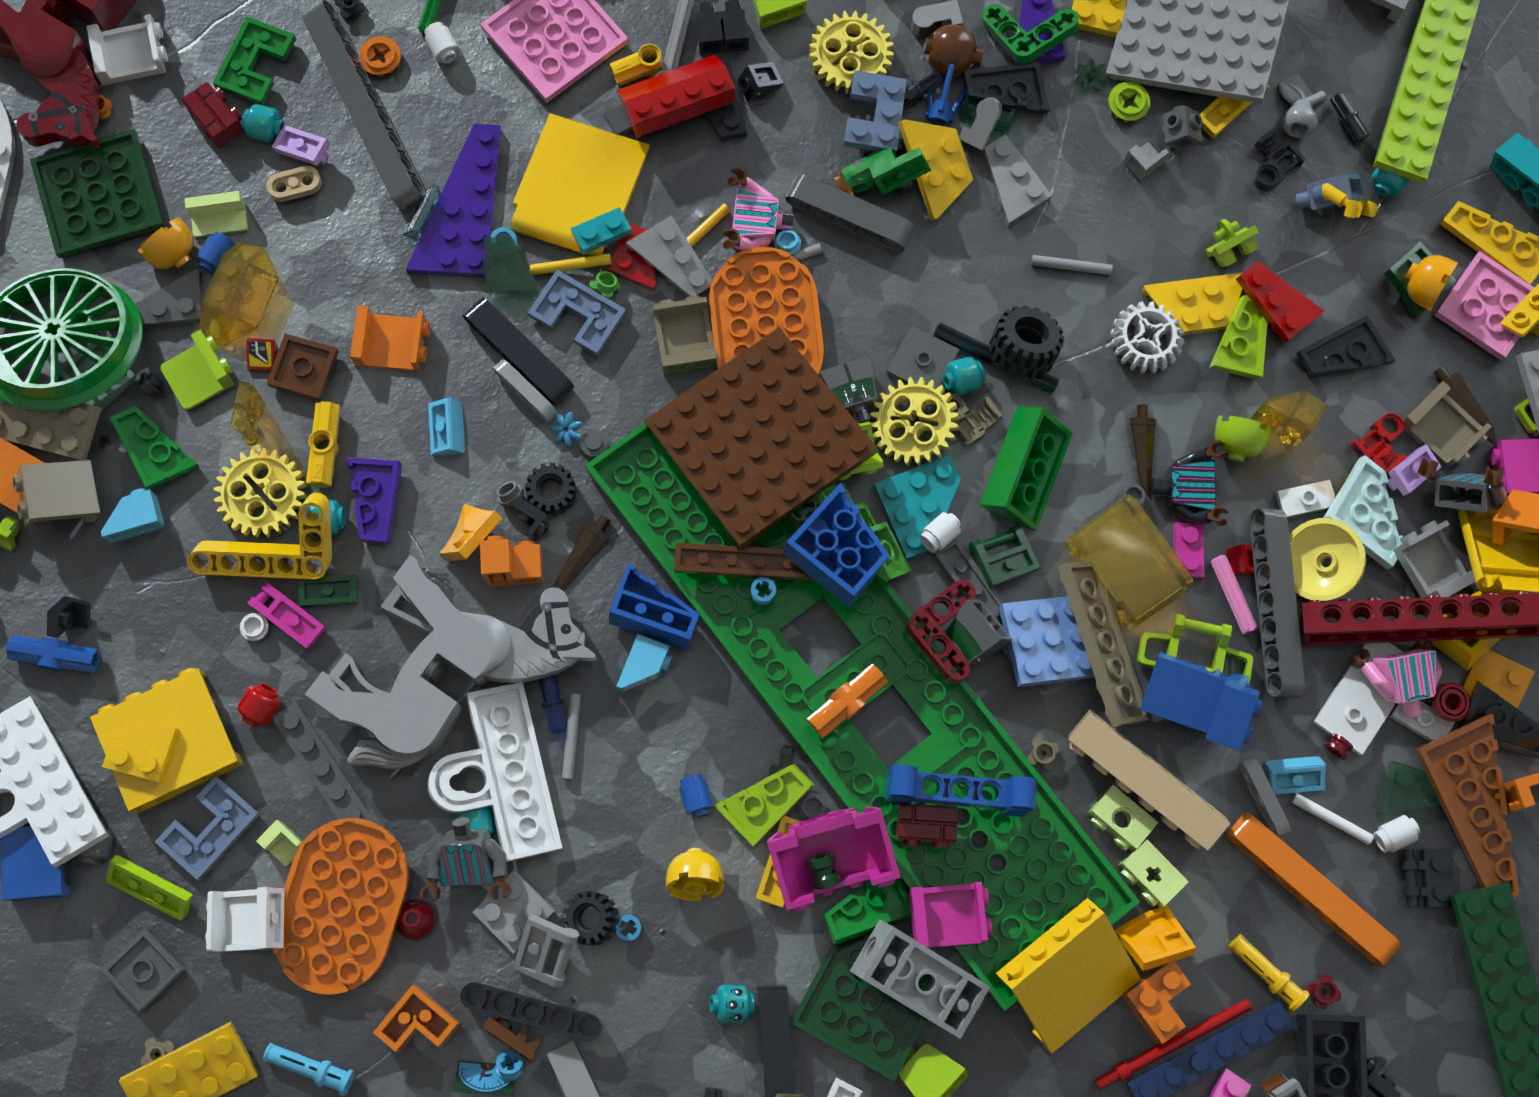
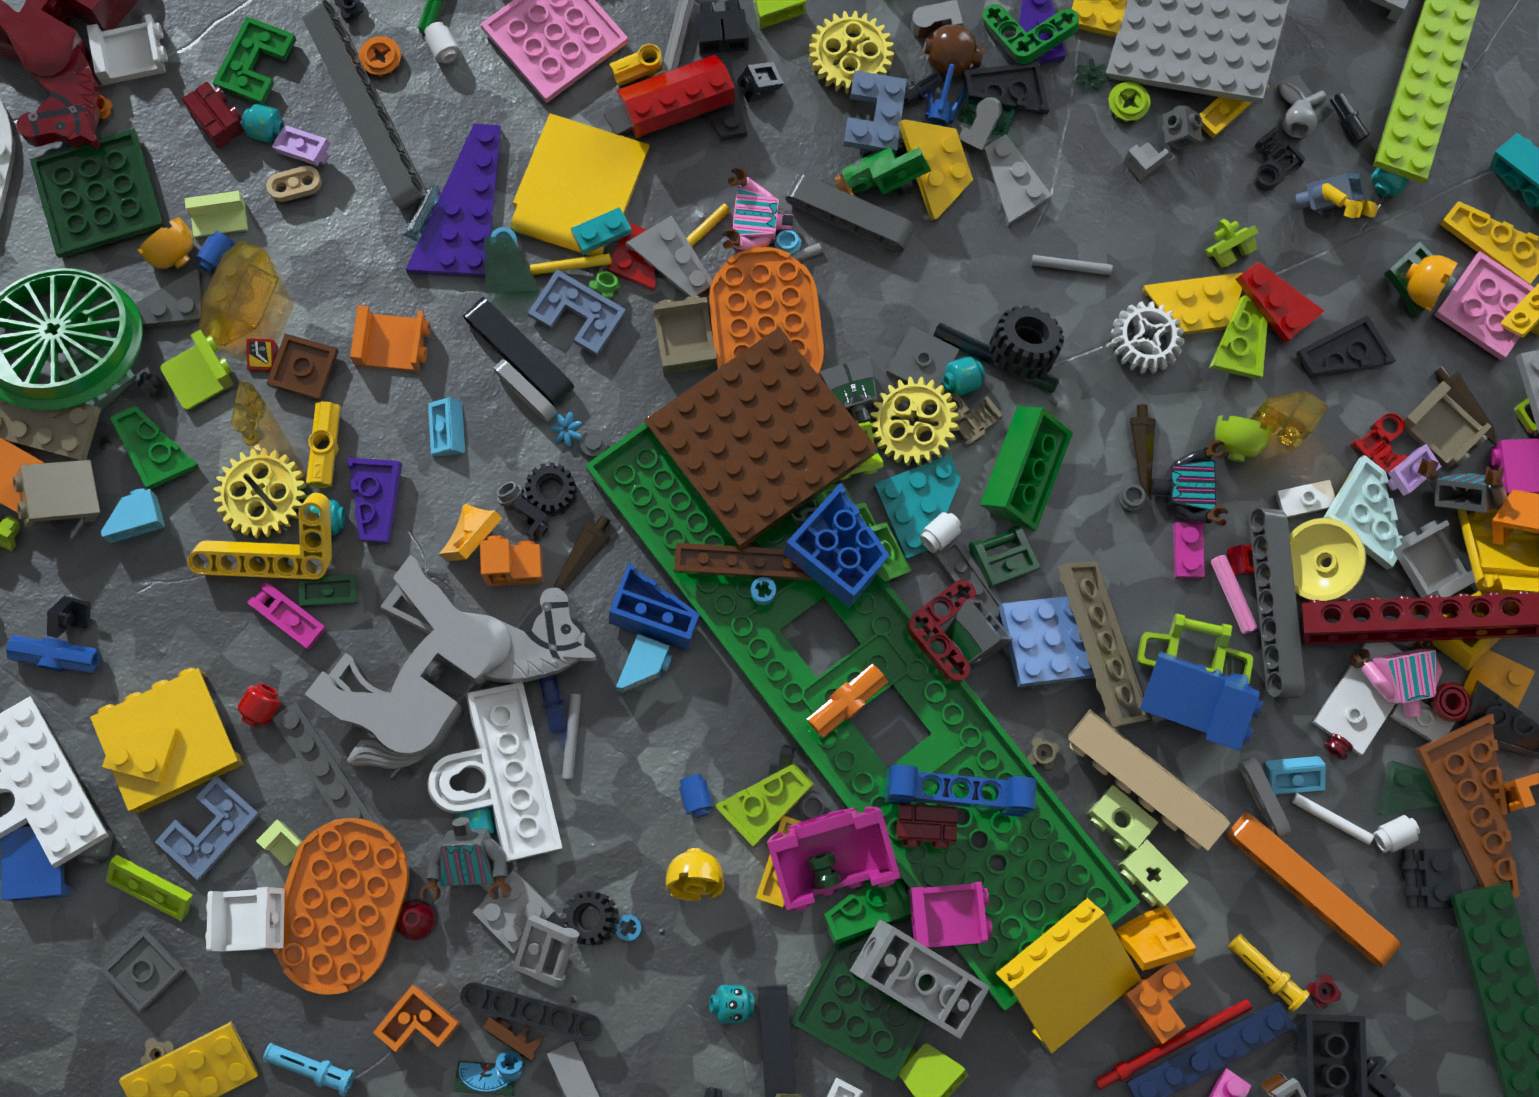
white plate [240,613,269,641] -> none
clear yellow windscreen [1066,494,1194,631] -> none

